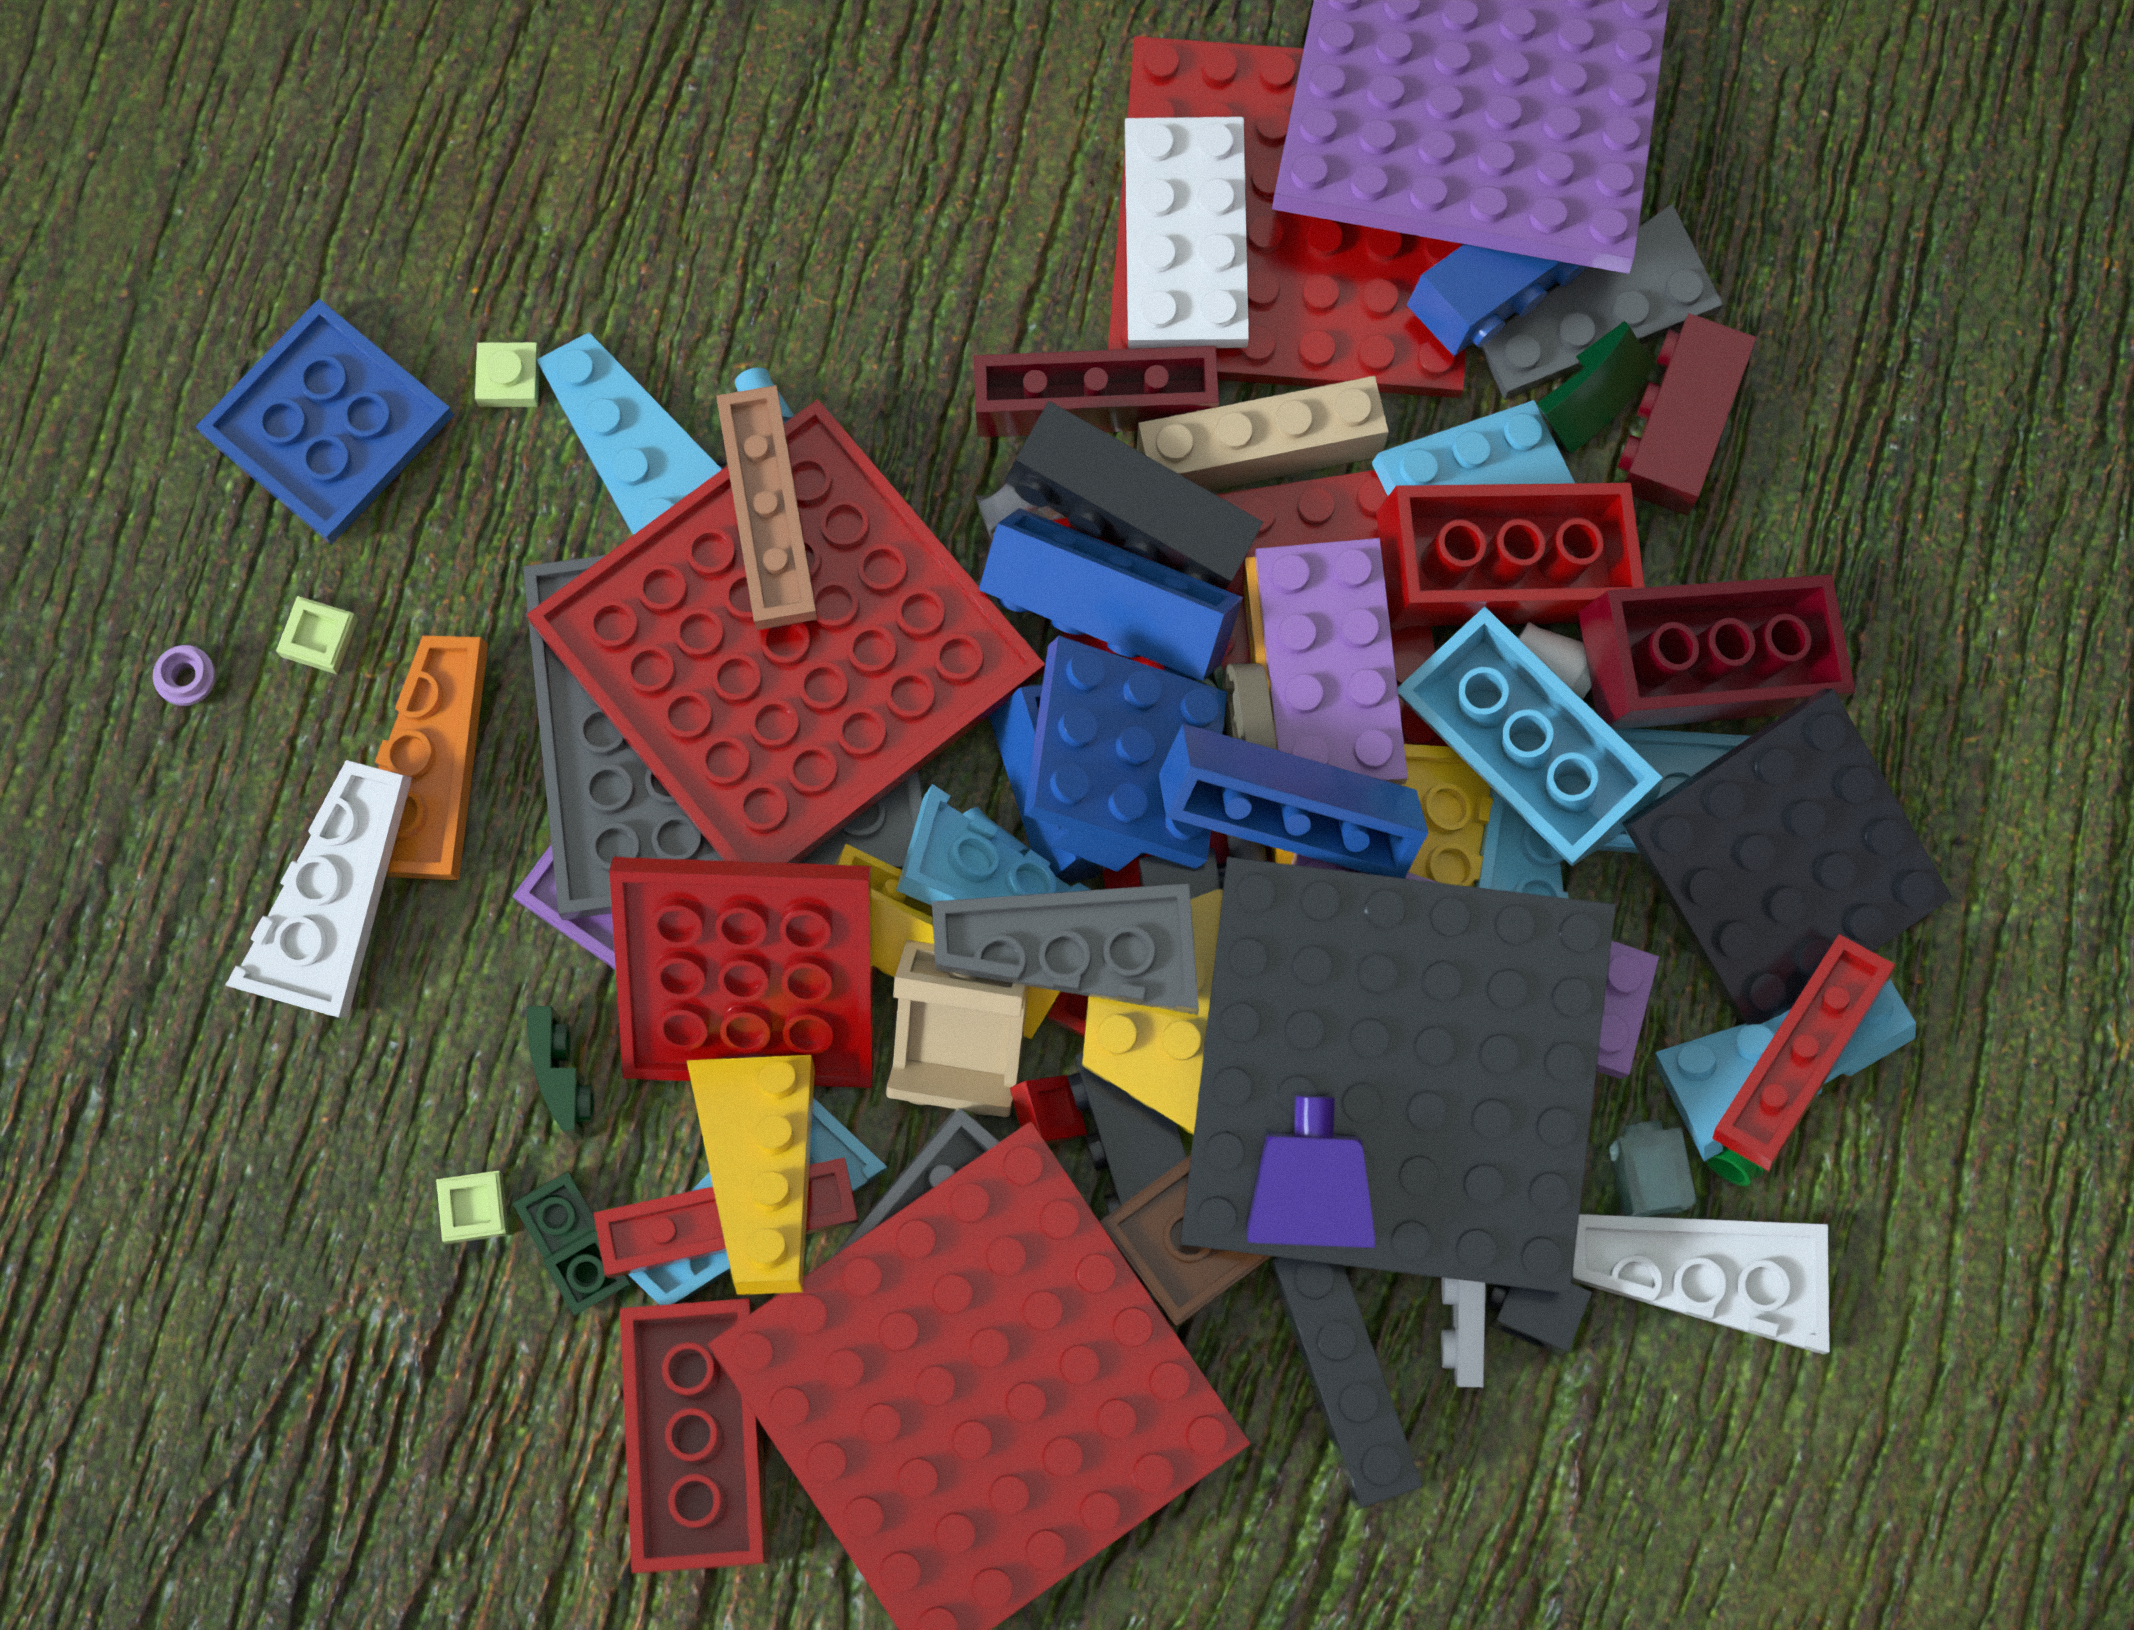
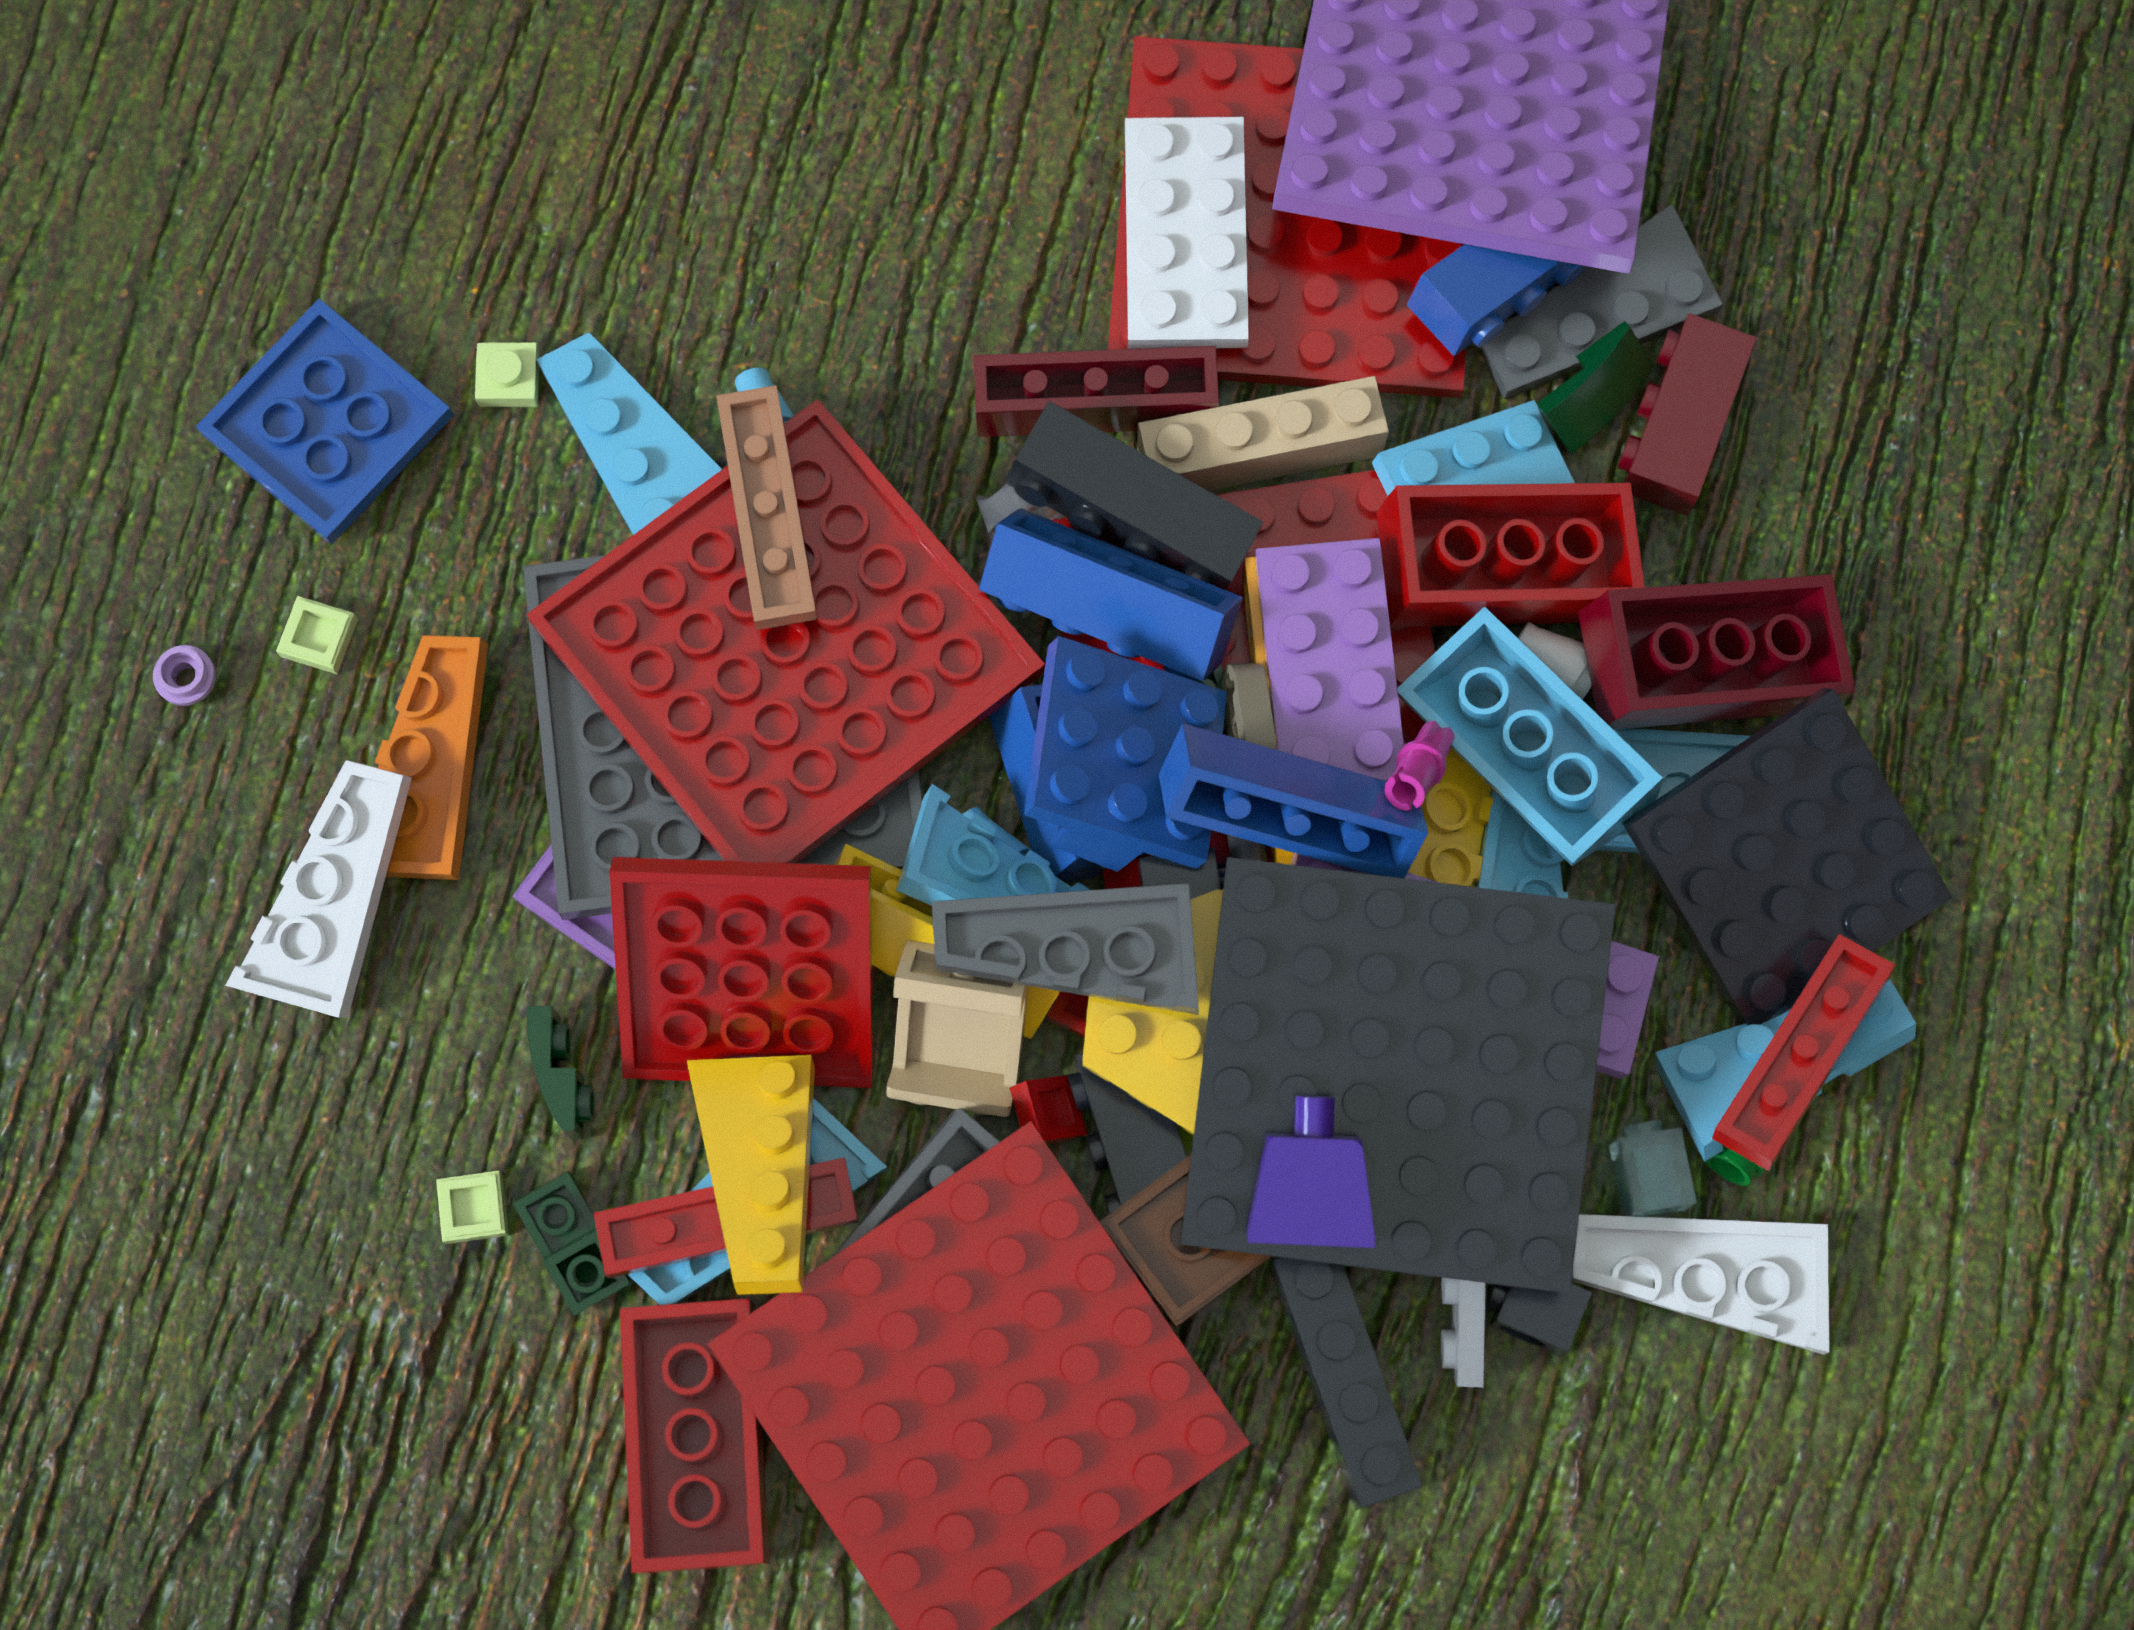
none -> dark pink axle [1384,721,1455,811]

